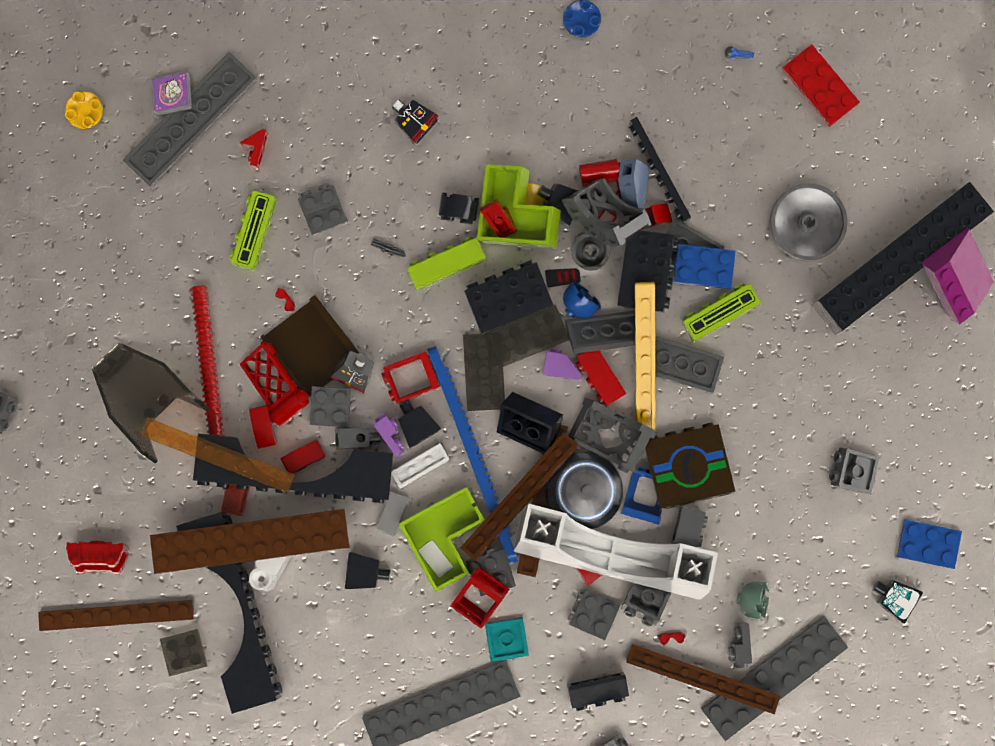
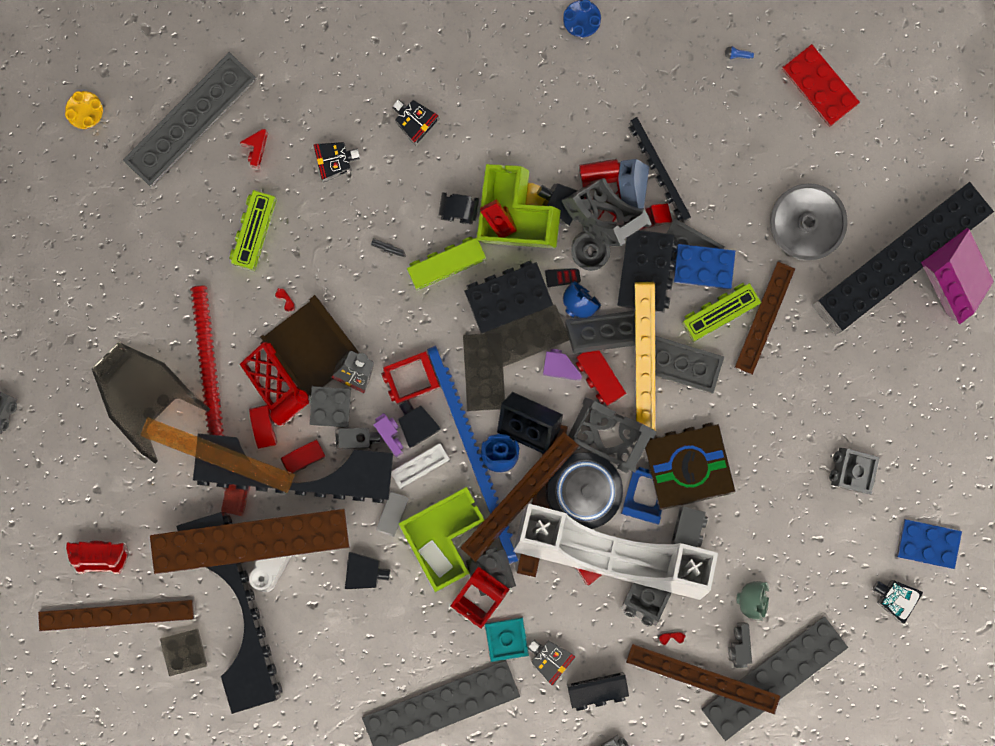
tile [152,71,192,116] -> none
dark grey plate [298,183,348,236] -> none
dark grey plate [568,589,620,640] -> none
none -> black torso [313,142,360,183]
none -> blue cylinder [481,434,520,473]
none -> dark grey torso [528,639,575,686]
none -> reddish brown plate [734,262,795,375]

